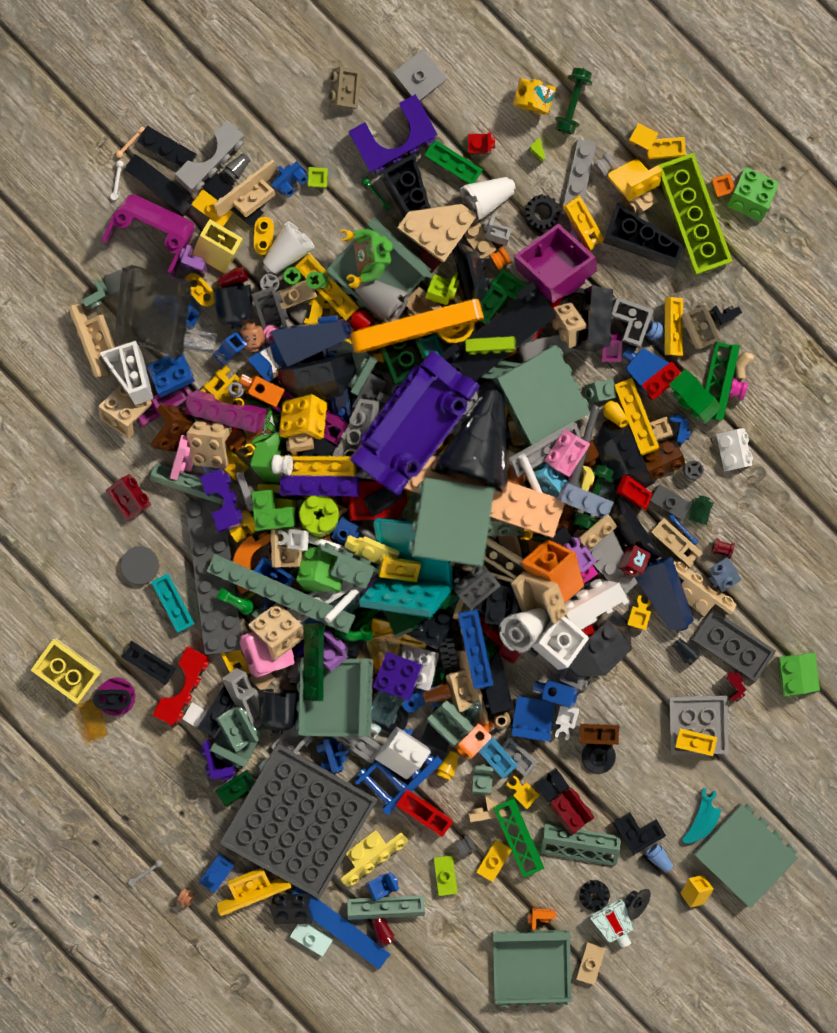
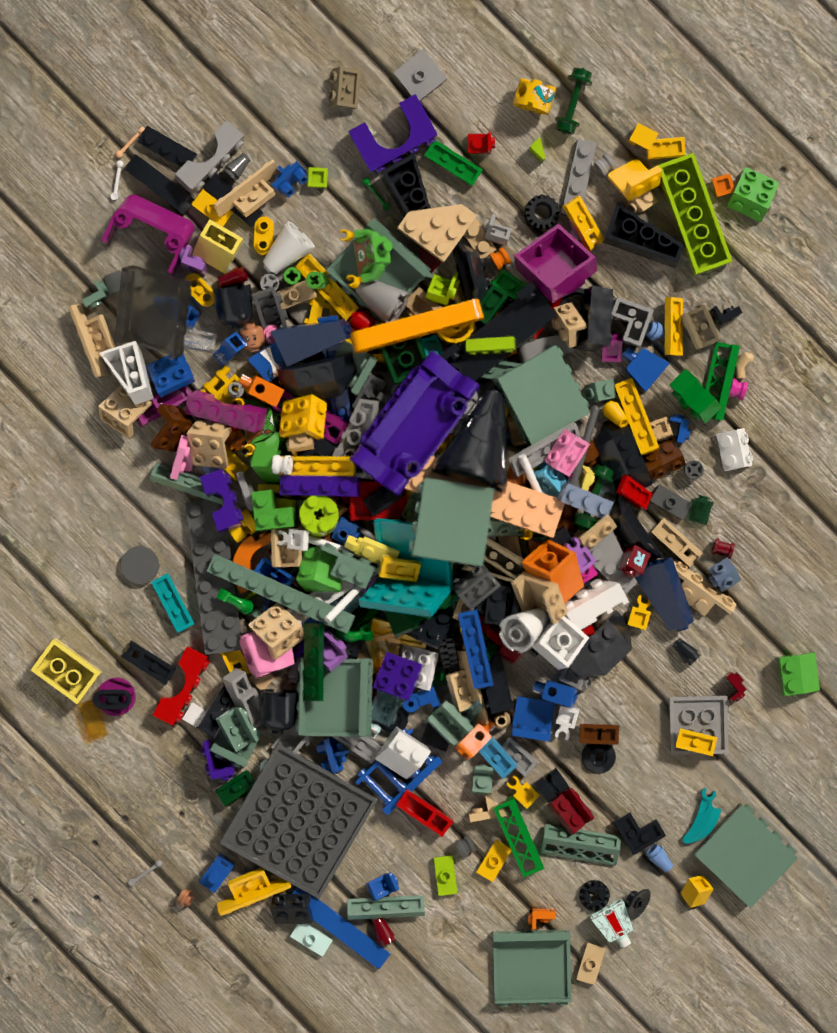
dark red bracket [106,474,151,521] -> none
light yellow bracket [340,830,409,887] -> none
reddish brown cone [422,683,452,704] -> none
yellow cone [436,751,460,781] -> none
white cone [460,177,516,221] -> none
red bracket [642,362,681,401] -> none
blue hinge [668,514,698,545] -> none
dark grey tile [691,608,776,683] -> none

